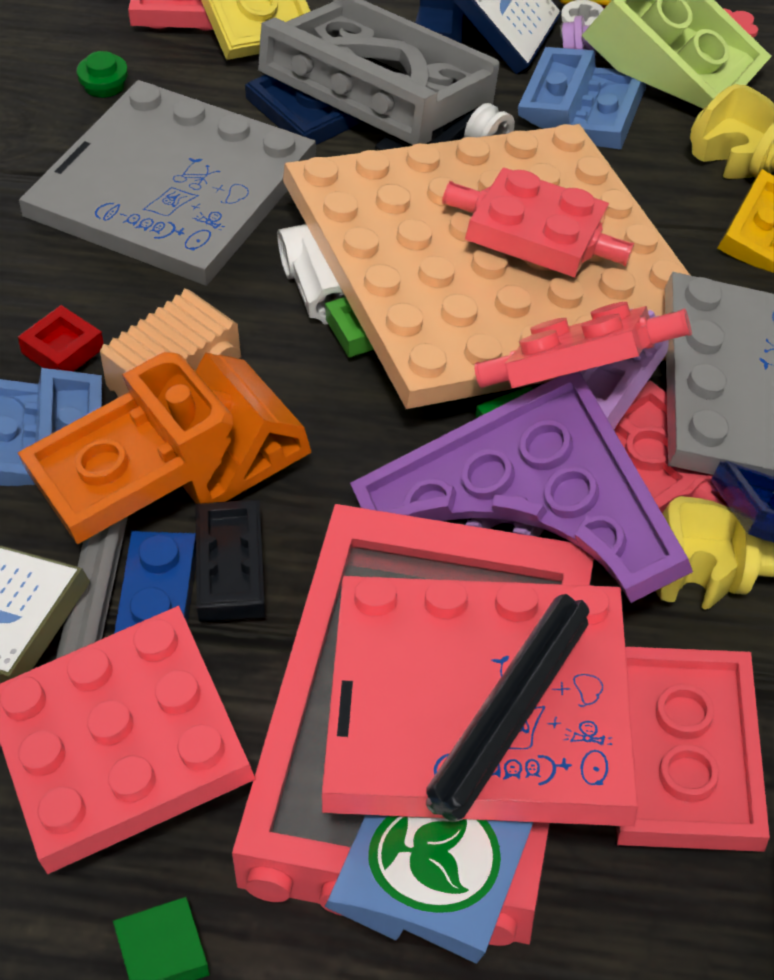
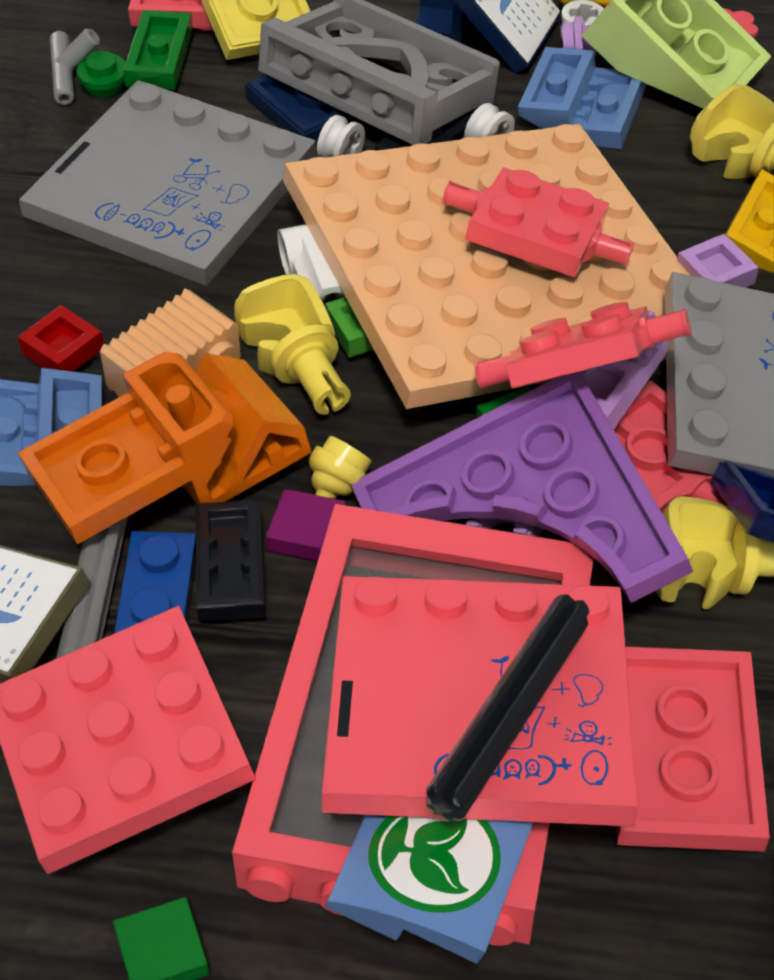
none -> light grey piece [49,29,100,105]
none -> green plate [123,10,193,90]
none -> light yellow piece [234,274,351,415]
none -> magenta tile [266,489,345,561]
none -> light yellow plate [309,436,372,499]
none -> white bush [317,115,365,157]
none -> lavender plate [677,234,759,288]

